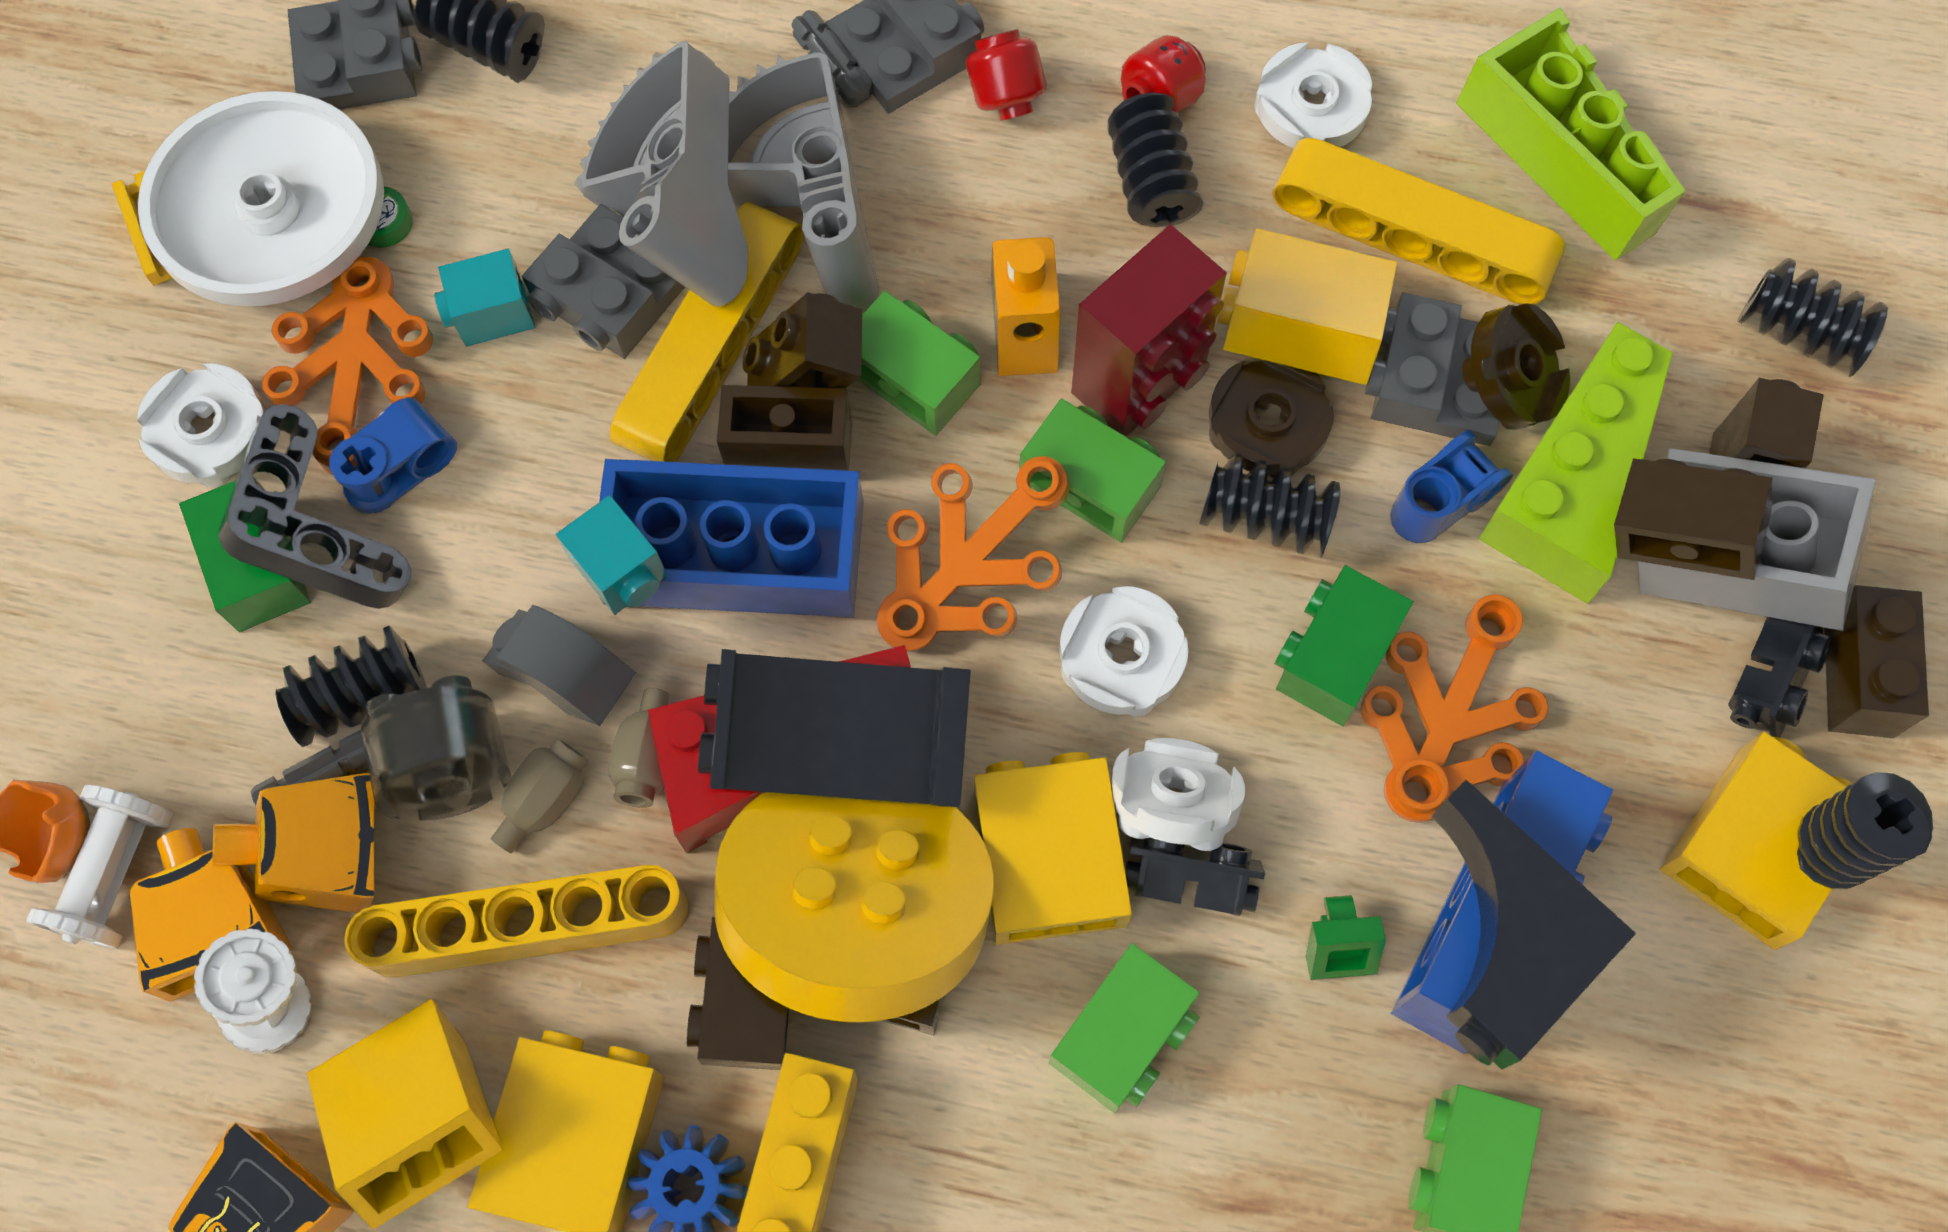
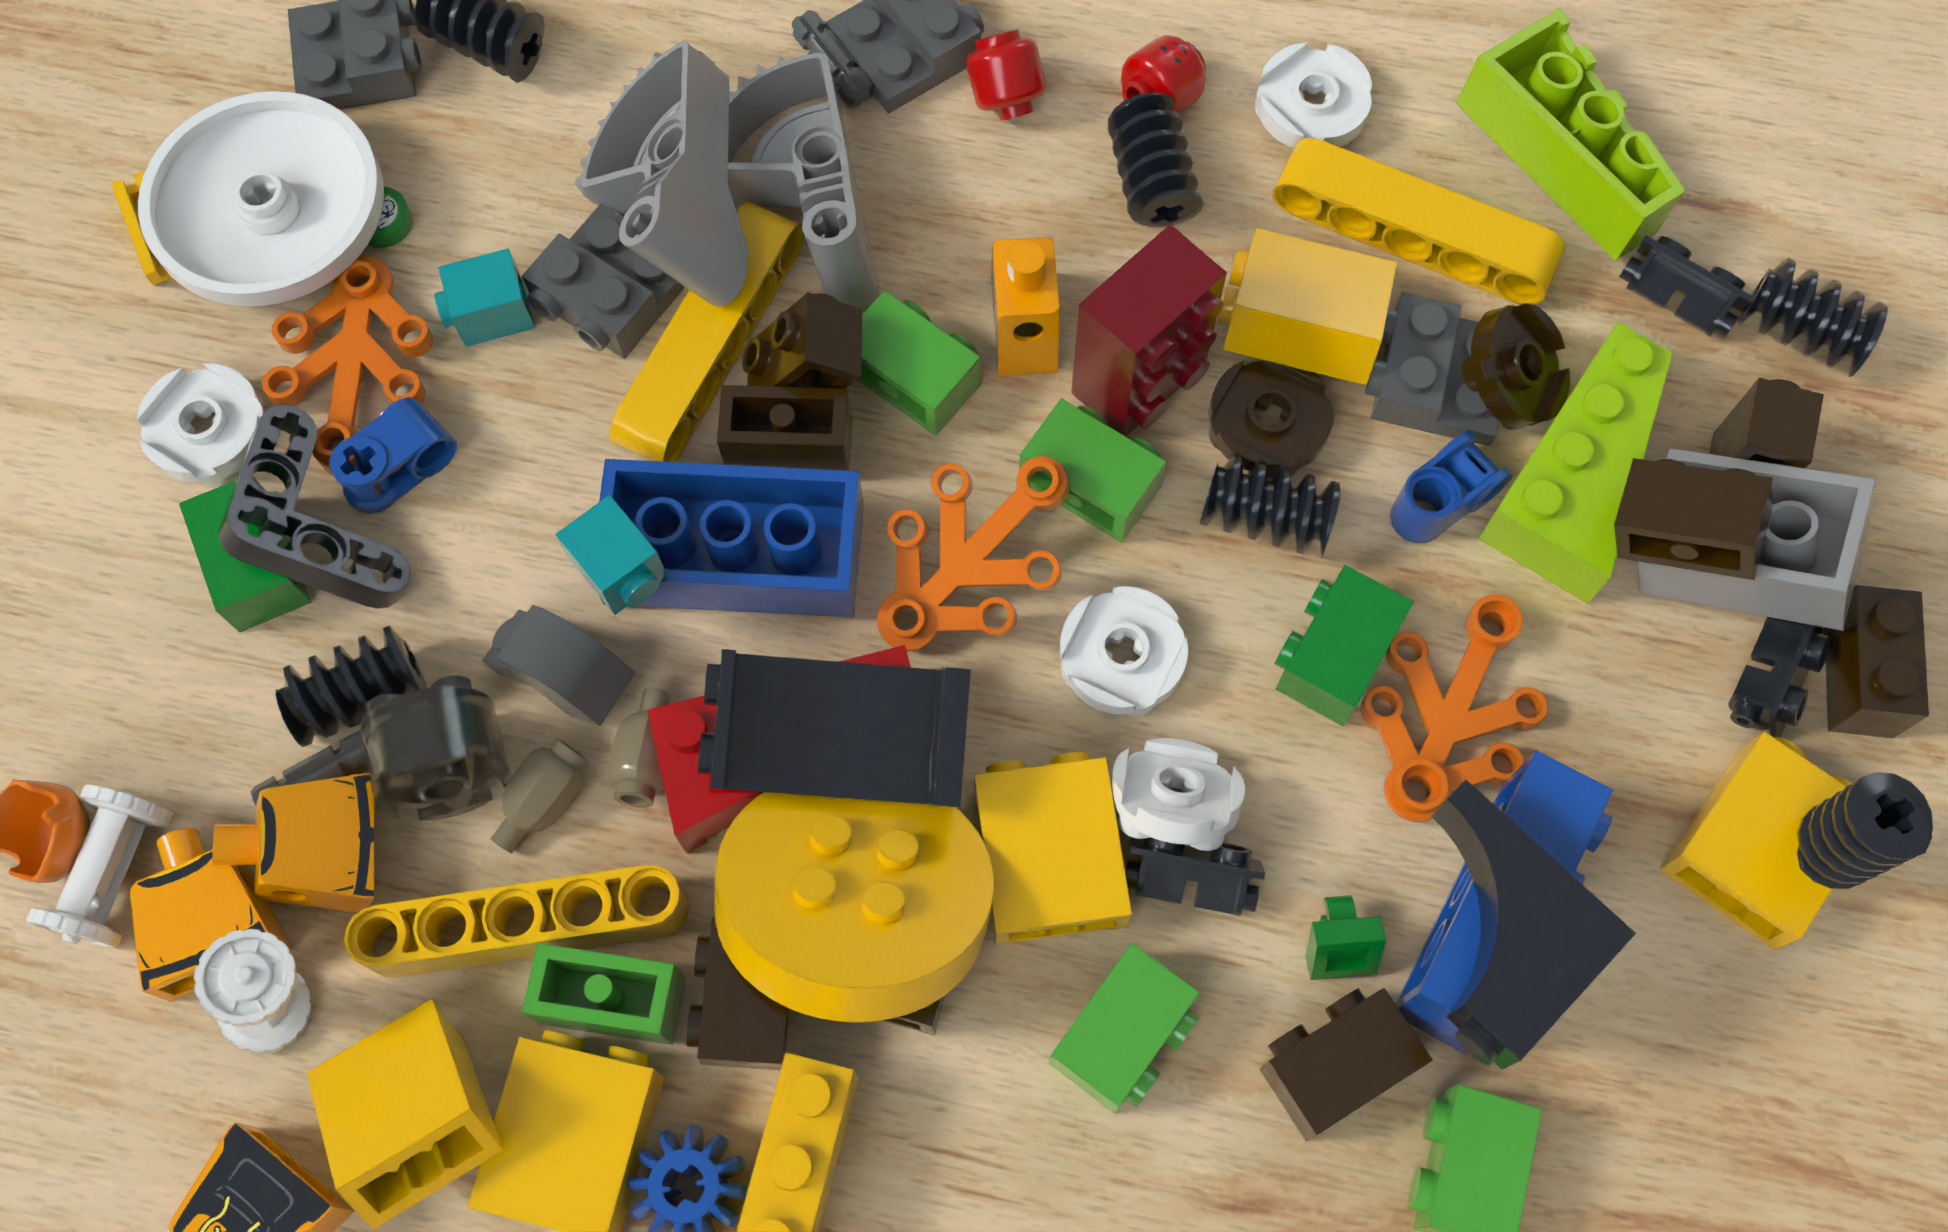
none -> bright green brick [521,943,687,1045]
none -> dark brown brick [1260,988,1433,1141]
none -> black hinge [1619,235,1753,338]

